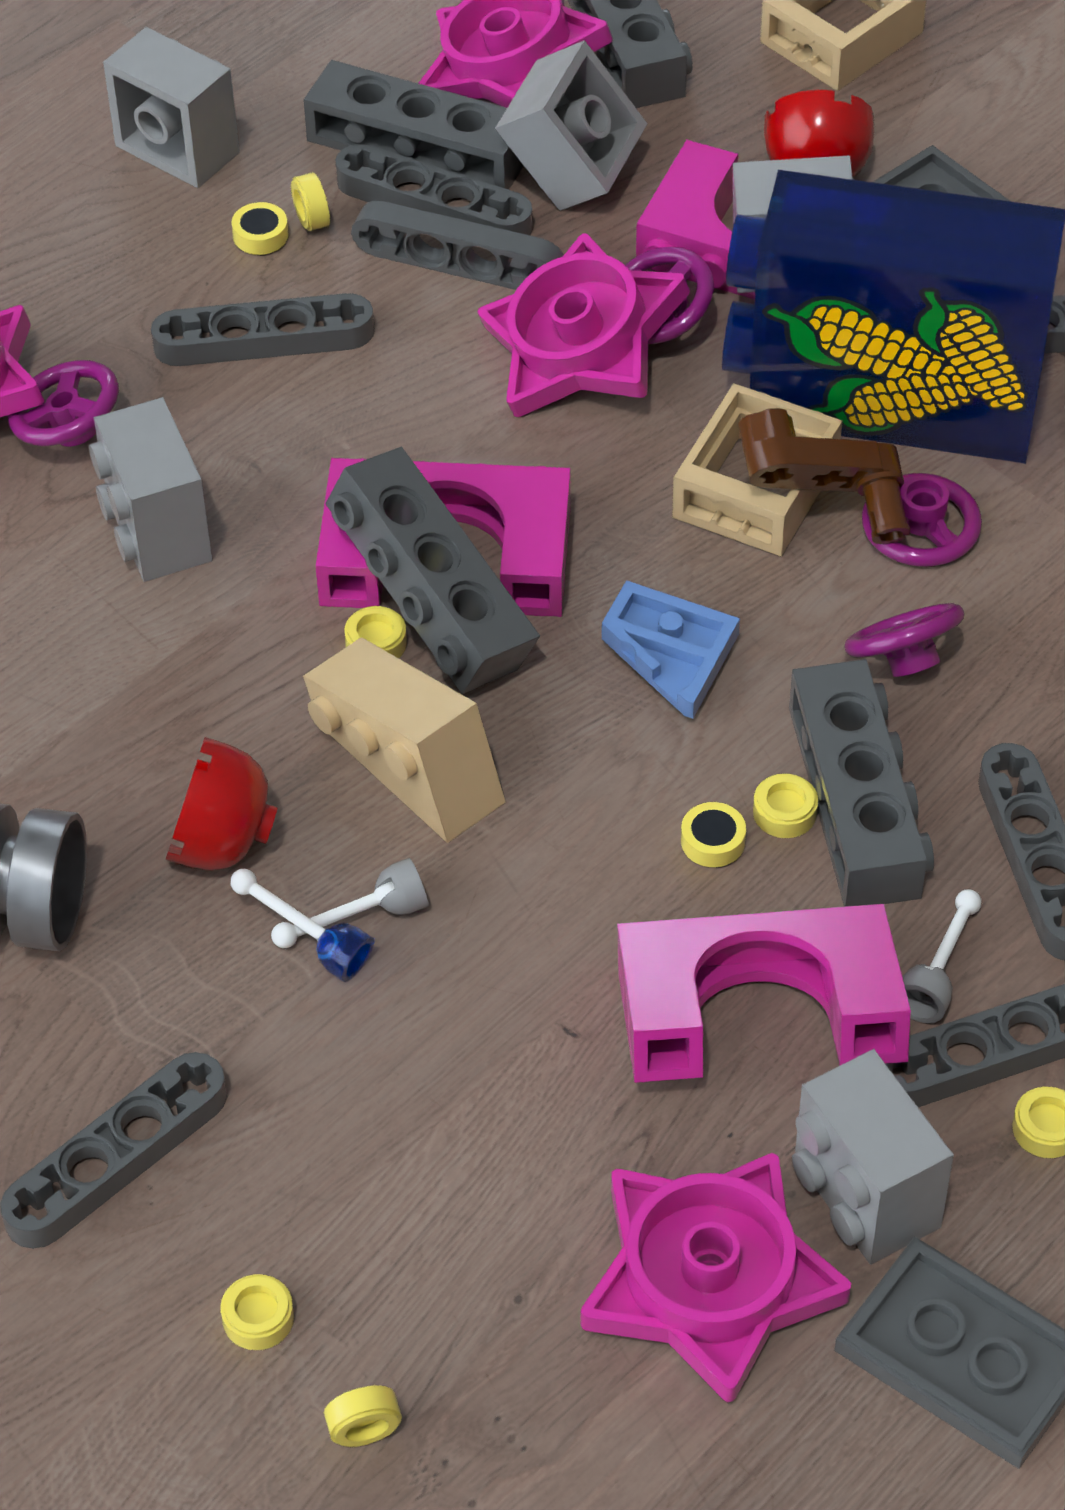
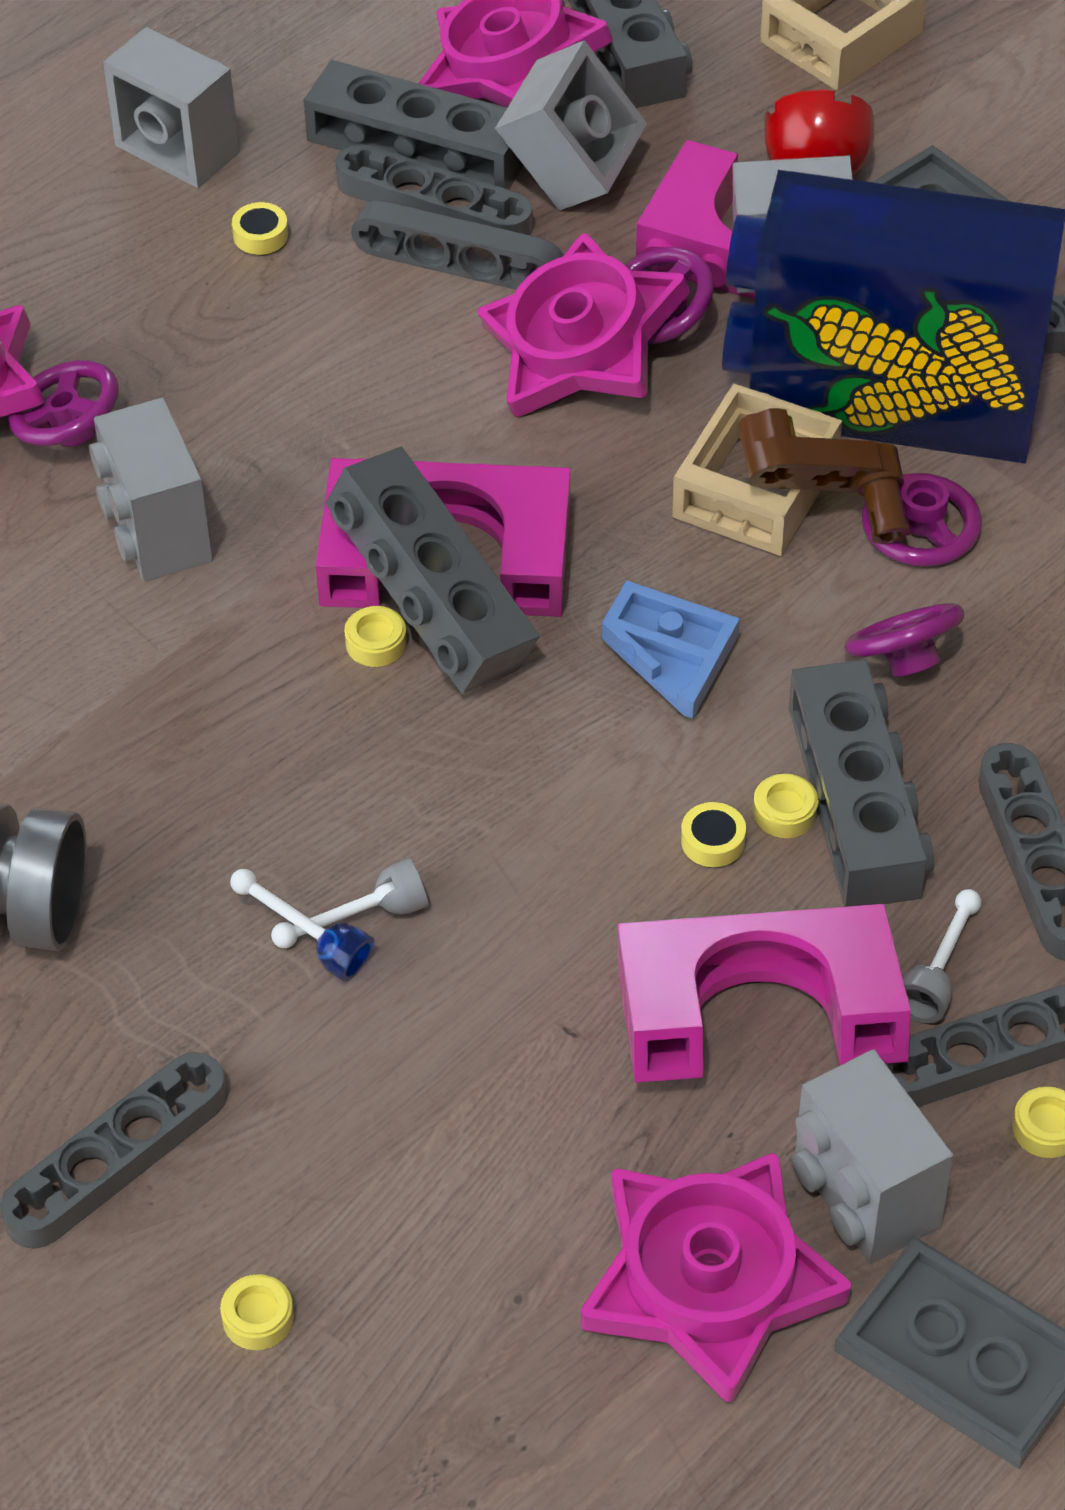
dark grey beam [151,293,374,366] -> none
red cylinder [165,737,278,871] -> none
light yellow tile [291,172,330,231] -> none
tan wedge [303,637,506,843] -> none
light yellow tile [324,1385,402,1447] -> none

